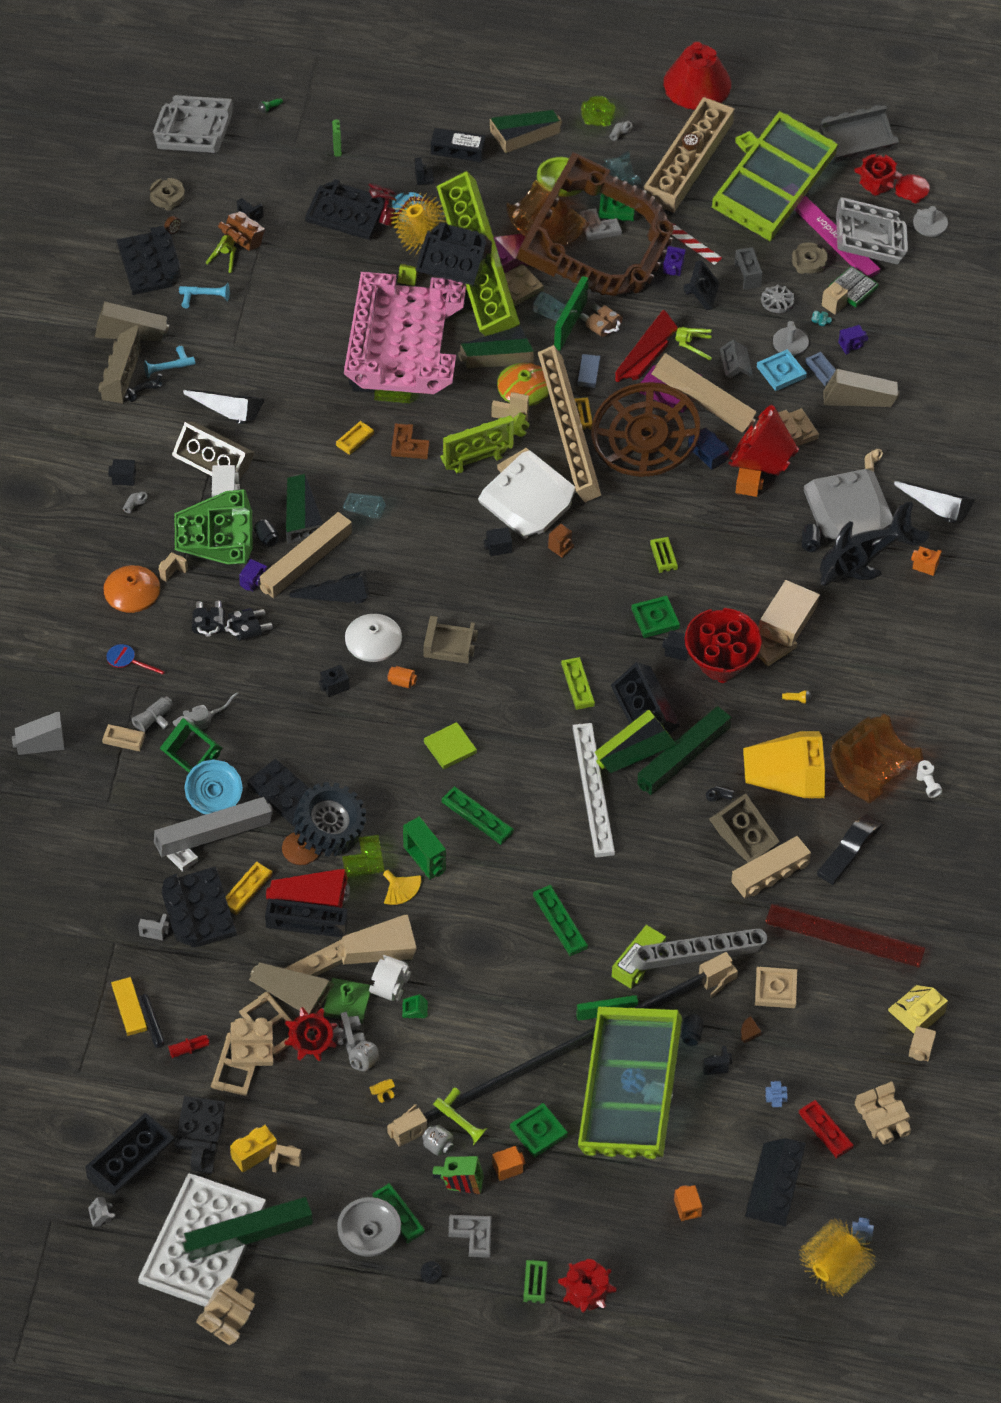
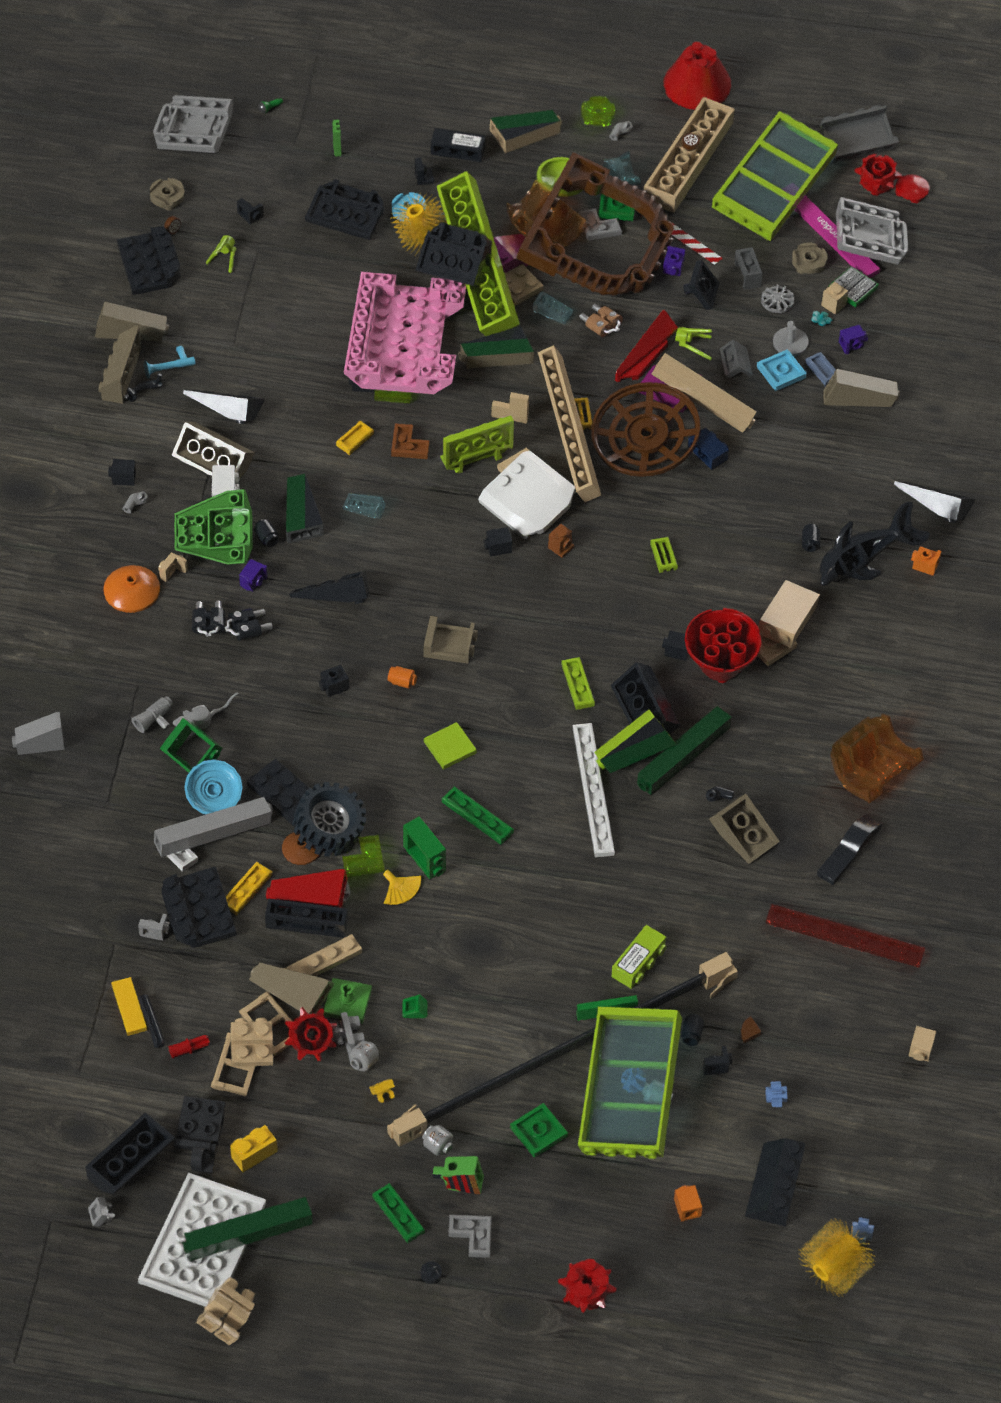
tan tile [102,724,145,751] -> none
blue piece [106,644,165,674] -> none
medium azure piece [179,283,230,308] -> none
dark orange brick [218,212,265,251] -> none
tan brick [260,512,352,598] -> none
tan bracket [269,1145,302,1173] -> none
tan slope [337,915,416,965] -> none
light grey dish [337,1197,401,1256] -> none
white dish [345,614,402,662] -> none
dark red plant [368,183,441,227] -> none
white brick [369,955,411,1001] -> none
lime tile [397,264,418,286] -> none
lime piece [433,1088,487,1145] -> none
orange brick [492,1146,525,1181] -> none
dish [497,362,549,406] -> none
lime tile [513,412,530,437] -> none
bright green tile [523,1260,548,1303] -> none
green tile [533,885,588,956] -> none
green tile [554,276,588,351] -> none
sand blue tile [577,354,600,388] -> none
green plate [631,596,680,638] -> none
light grey beam [632,929,767,970] -> none
red cone [728,404,799,476] -> none
tan brick [731,836,811,899] -> none
lime tile [735,131,758,154] -> none
orange brick [736,468,764,497] -> none
yellow wedge [743,731,825,798] -> none
tan plate [755,967,797,1008] -> none
tan plate [779,408,819,446] -> none
yellow piece [782,690,812,704] -> none
red tile [799,1100,853,1159] -> none
light grey wedge [804,469,893,540] -> none
tan hips [855,1082,911,1145] -> none
tan arm [864,449,883,471] -> none
light yellow slope [888,985,948,1033] -> none
light grey shield [913,206,948,237] -> none
white leg [916,760,942,798] -> none

